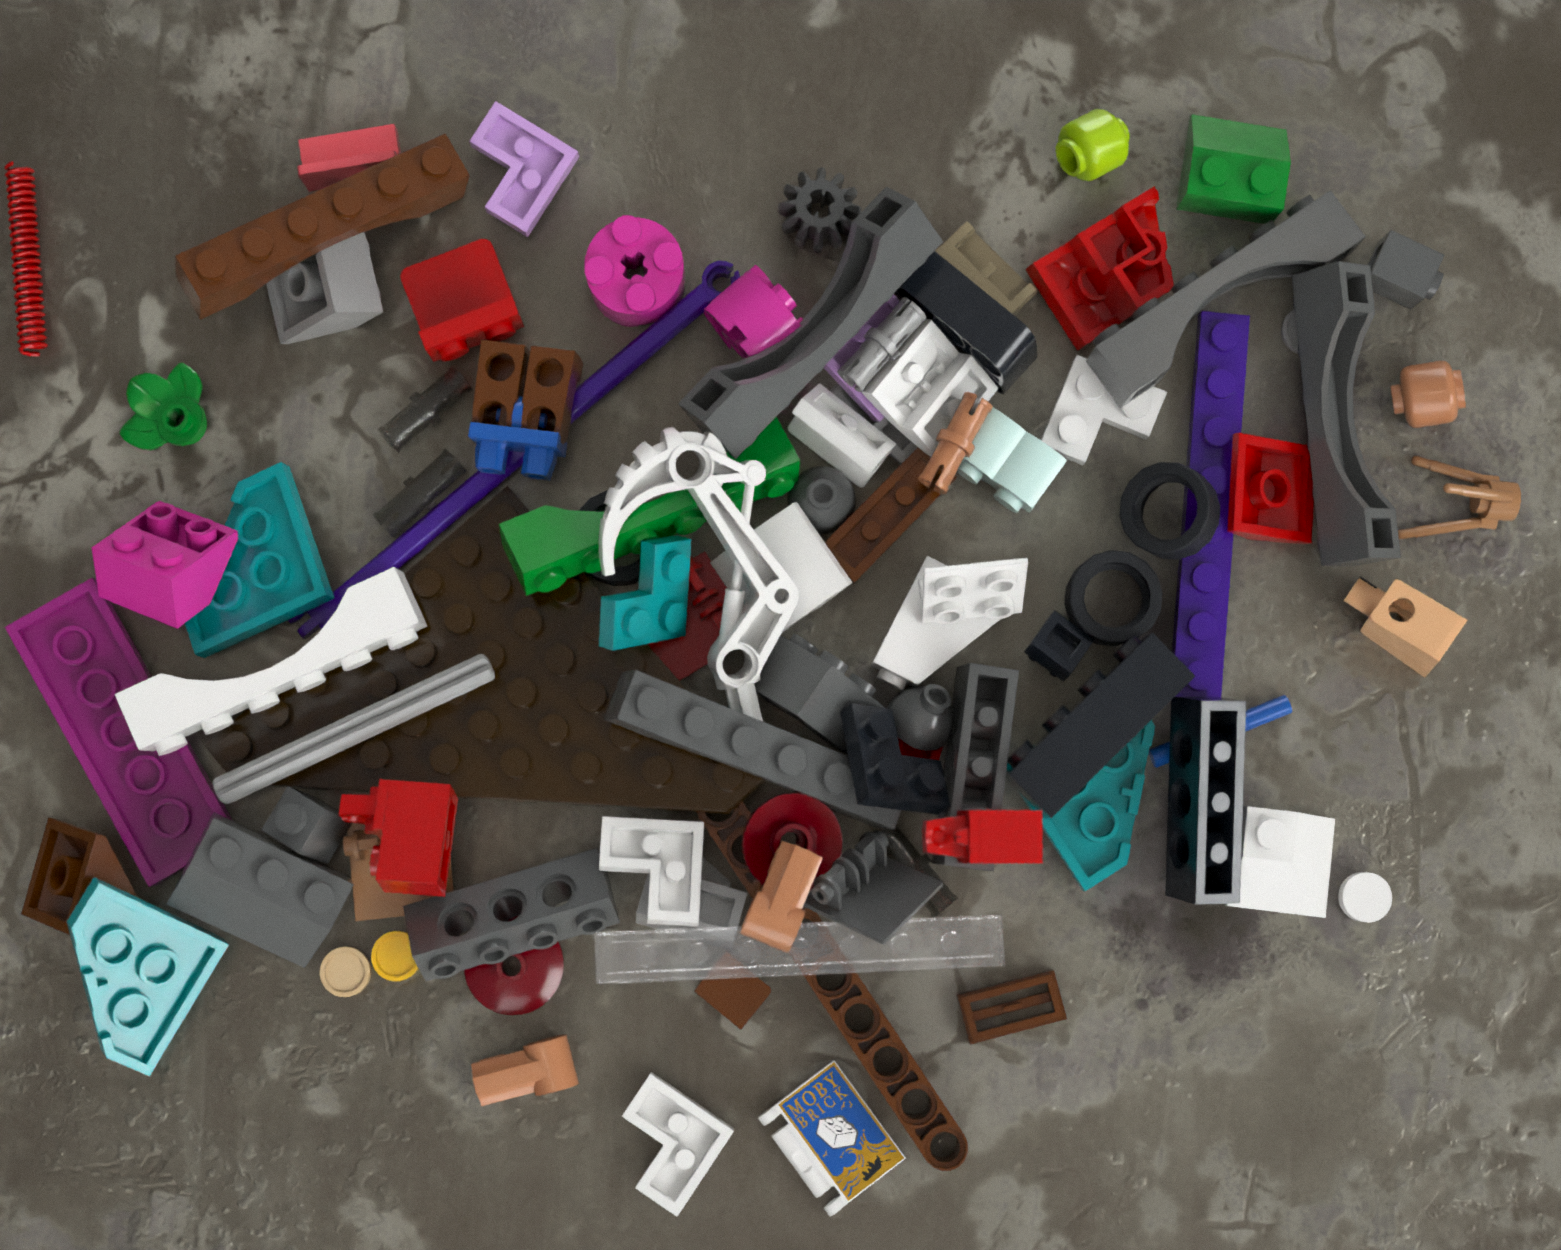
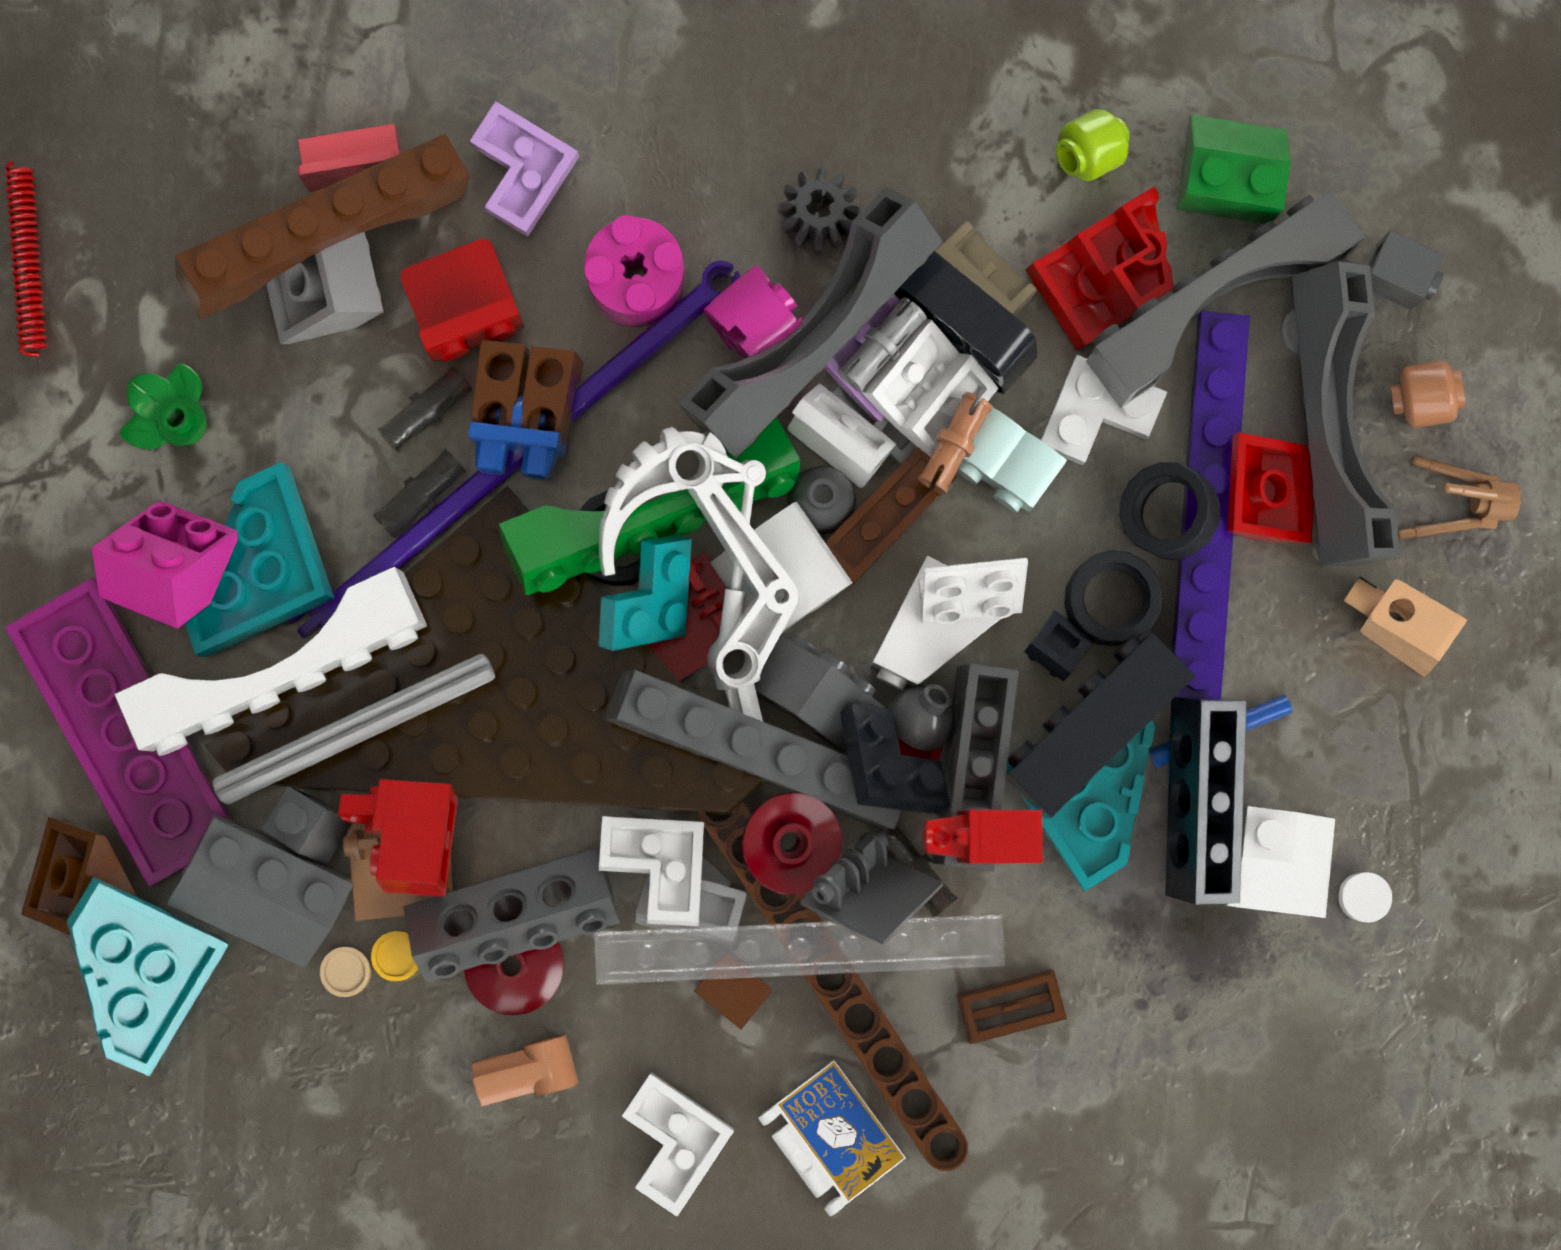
nougat piece [740,841,823,953] -> none

